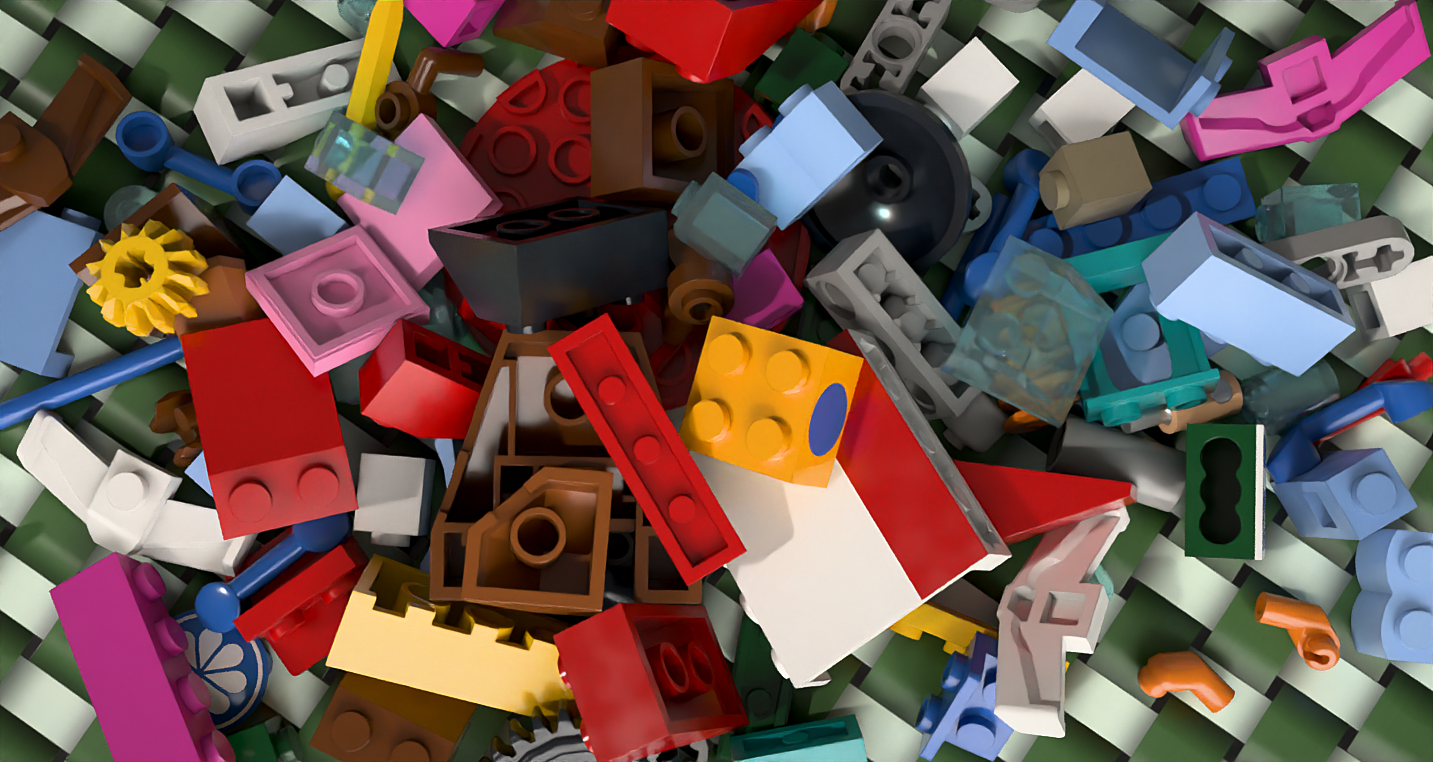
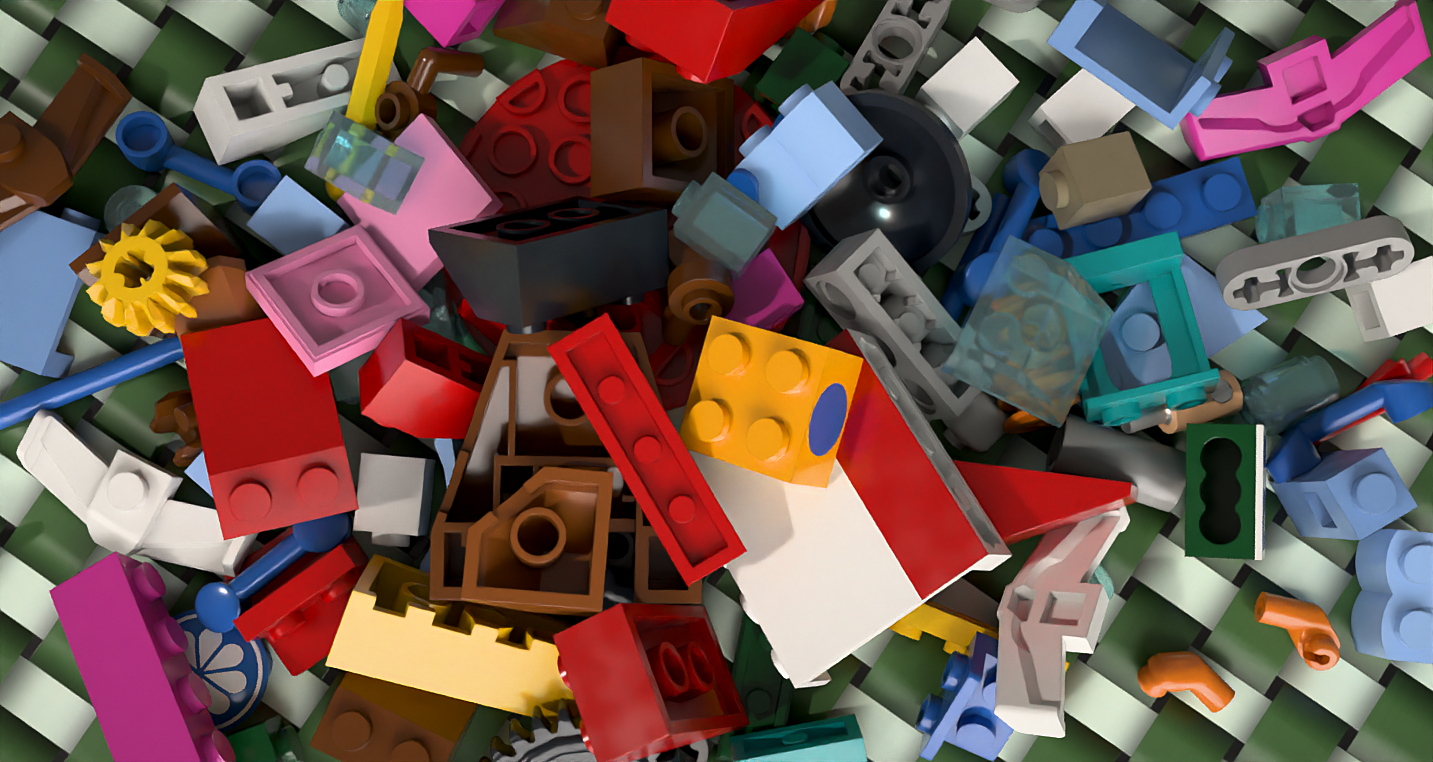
light blue brick [1141,211,1356,377] -> none

